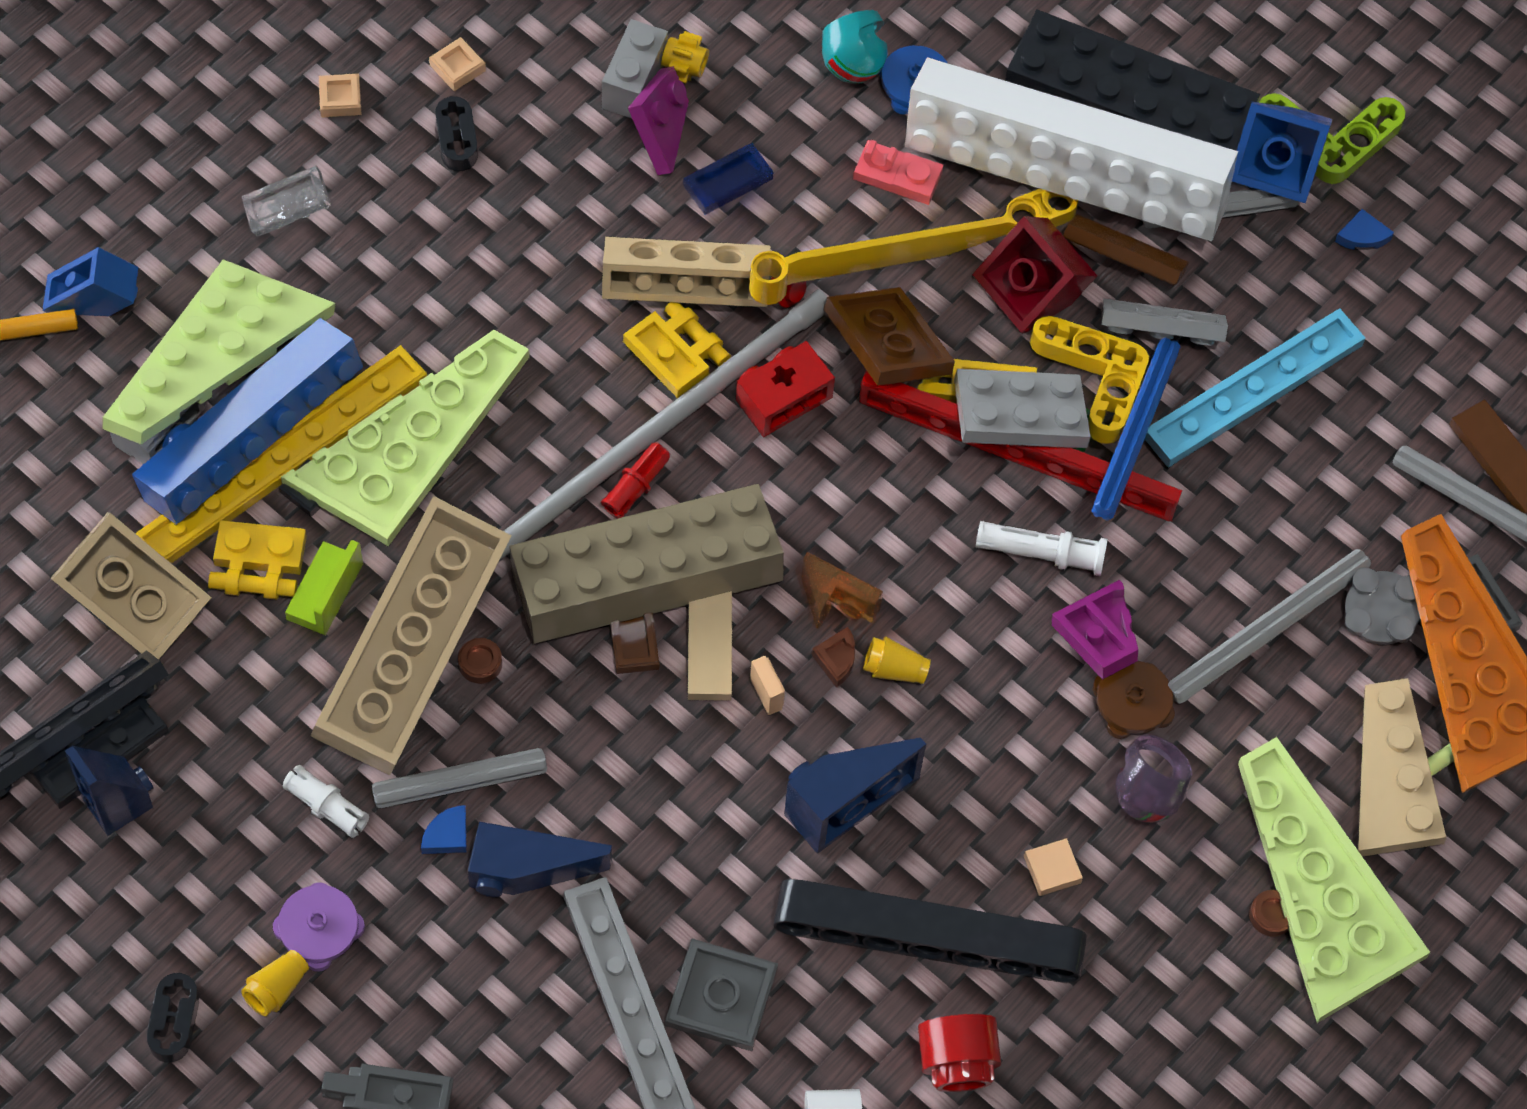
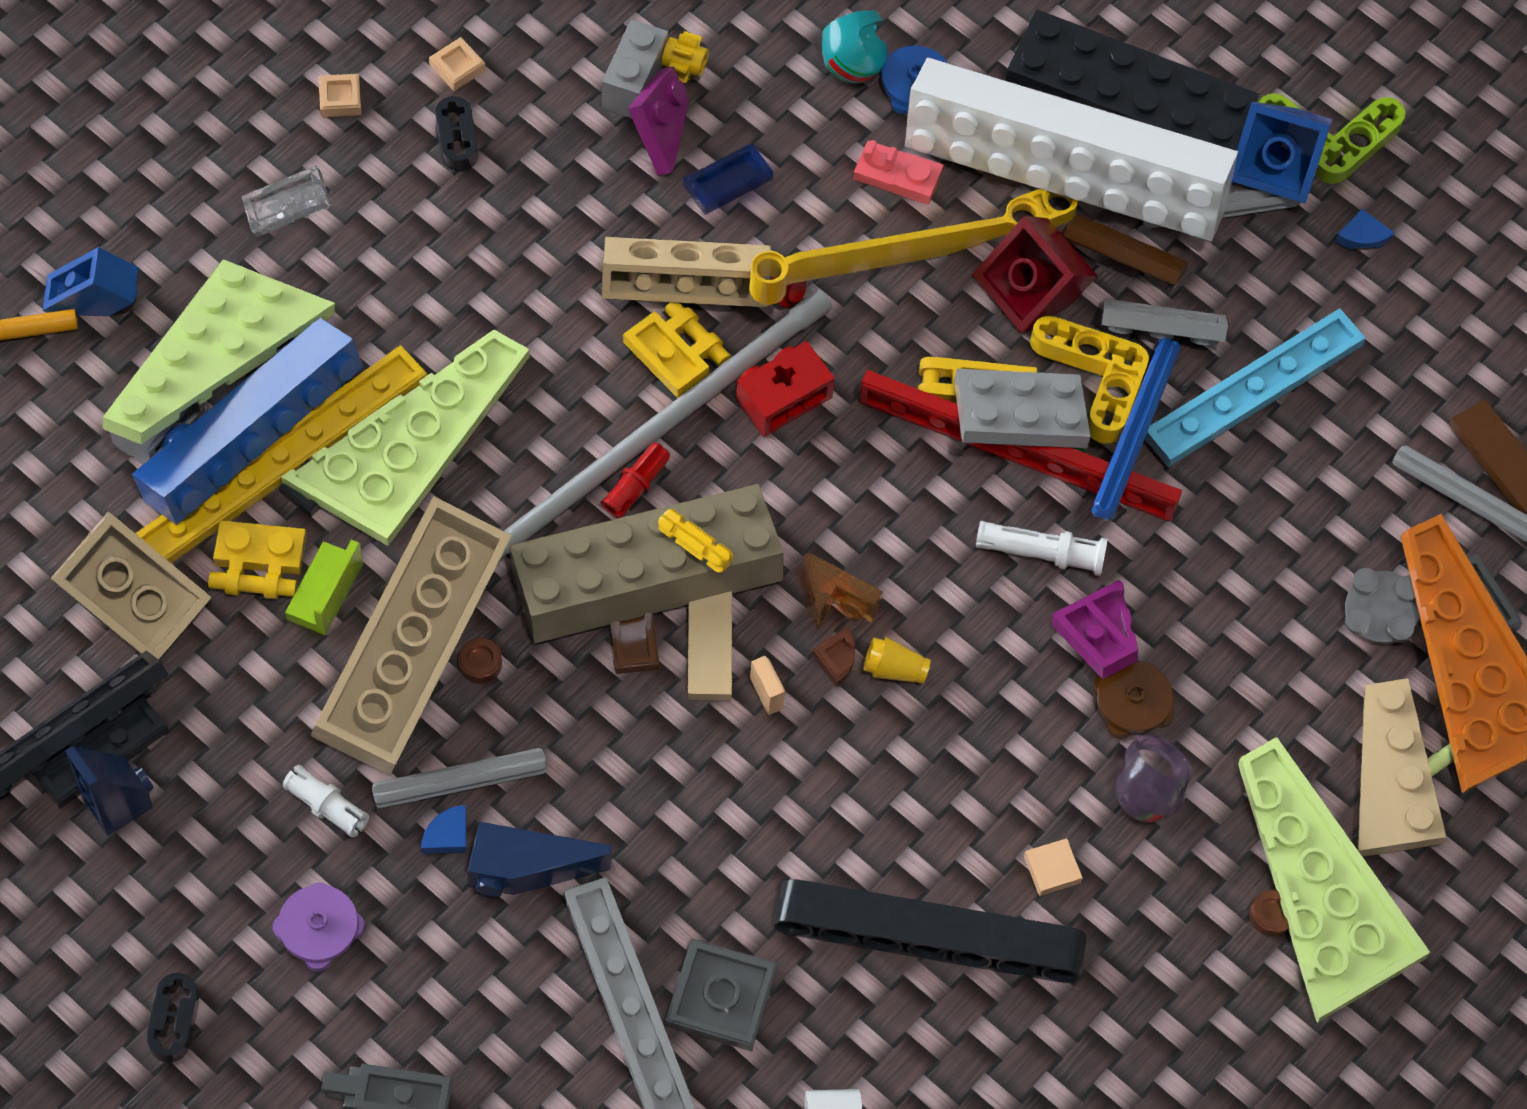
yellow cone [241,950,309,1016] -> none
dark blue slope [784,737,926,854] -> none
reddish brown plate [824,287,955,386] -> none
red piece [918,1014,1001,1092] -> none
light grey axle [1168,549,1371,704] -> none
none -> yellow axle [658,509,733,573]

